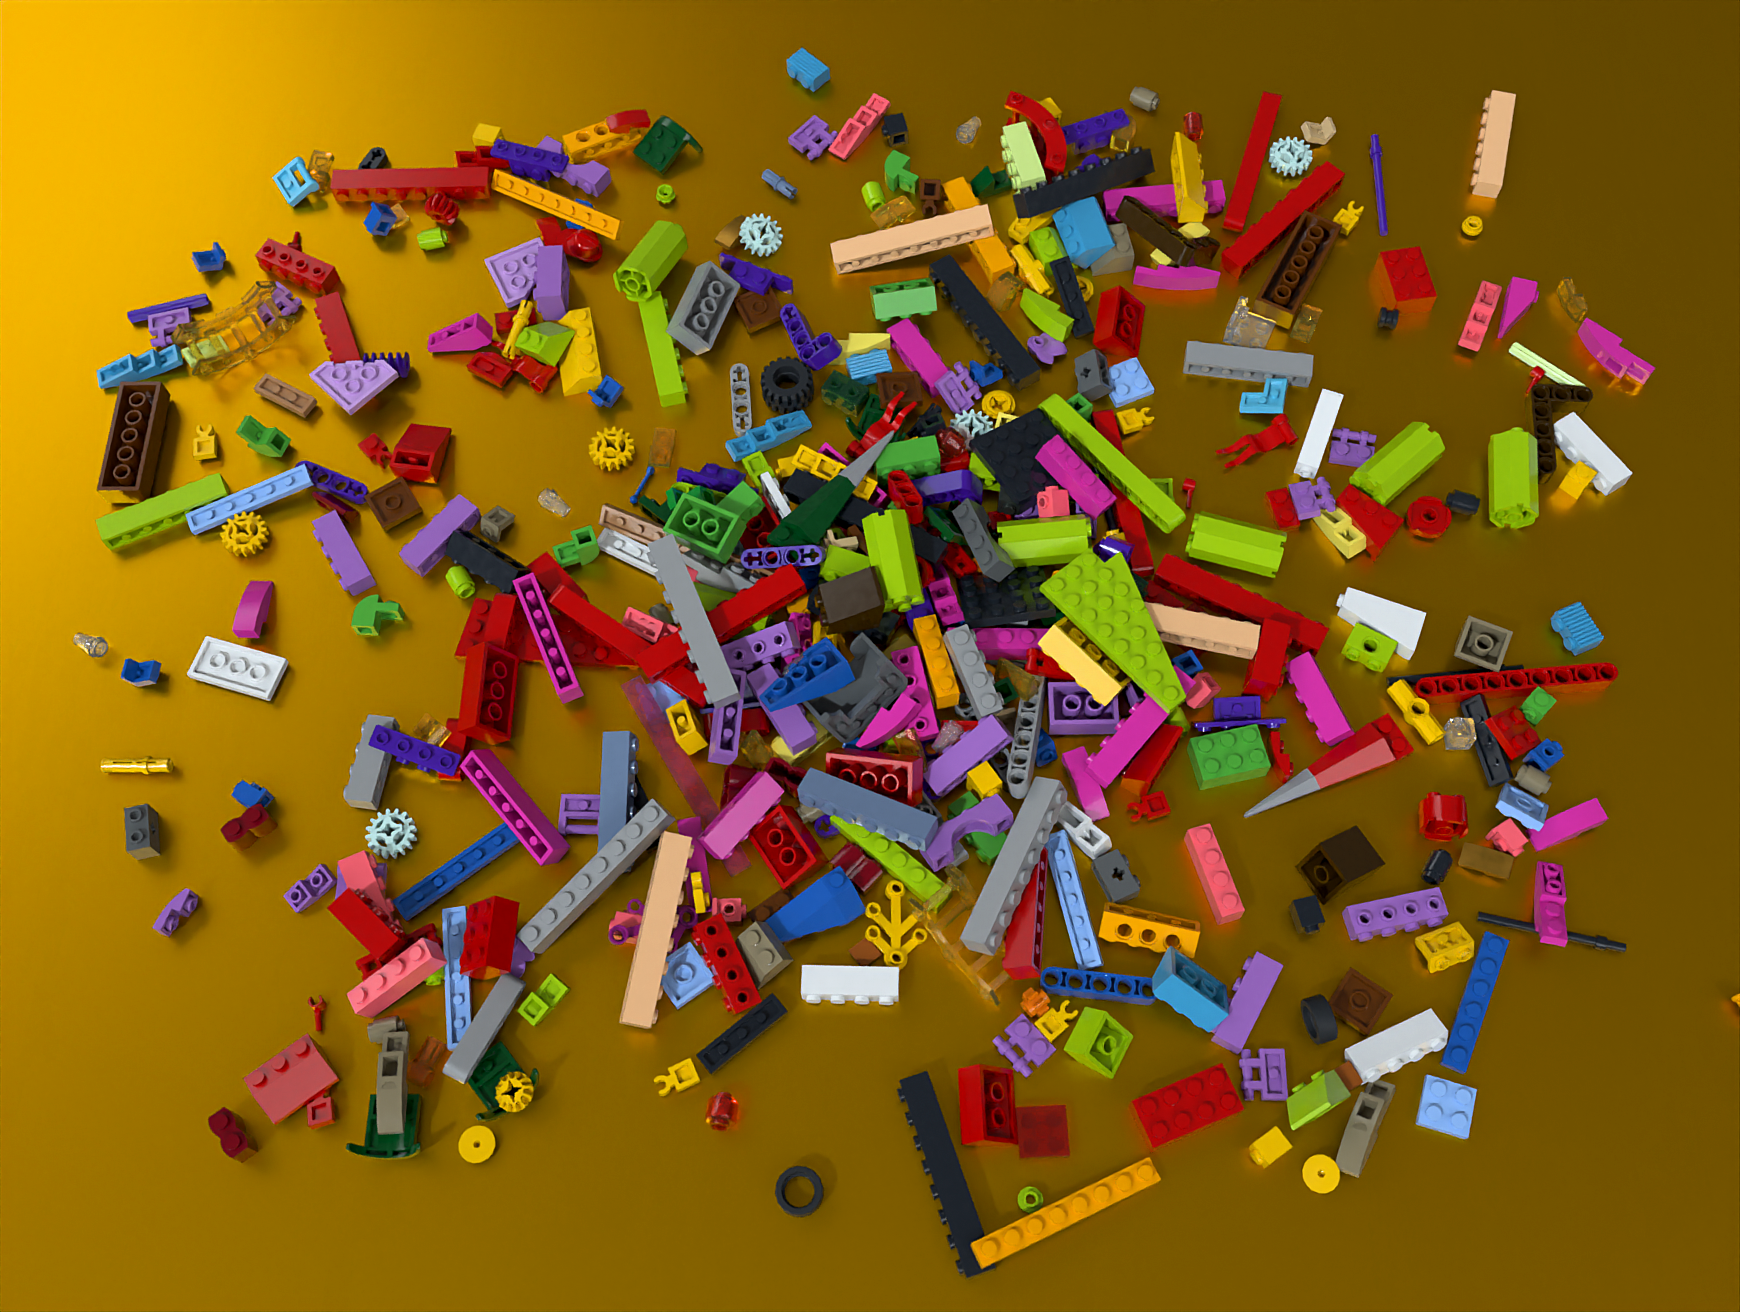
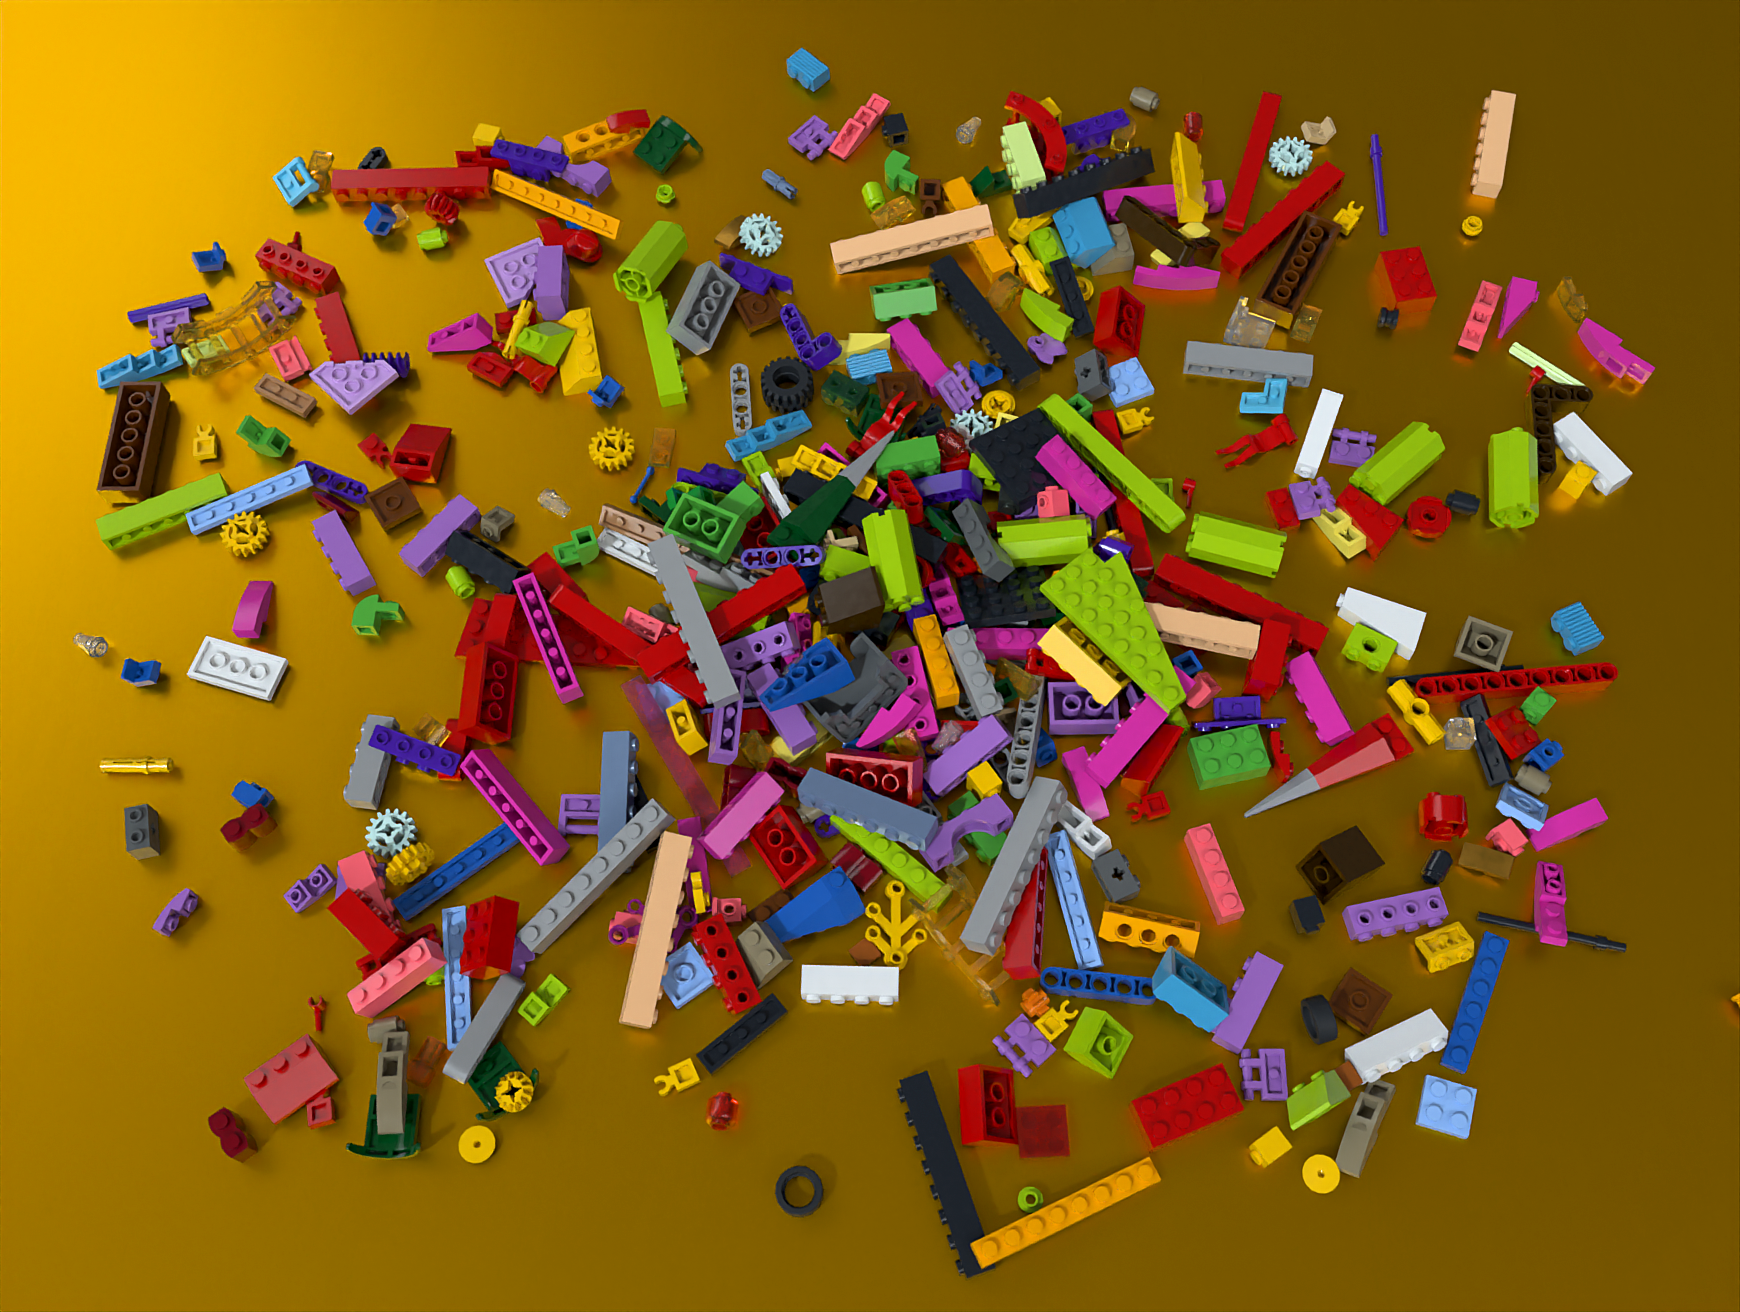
none -> coral plate [269,335,313,382]
none -> yellow gear [385,842,435,886]

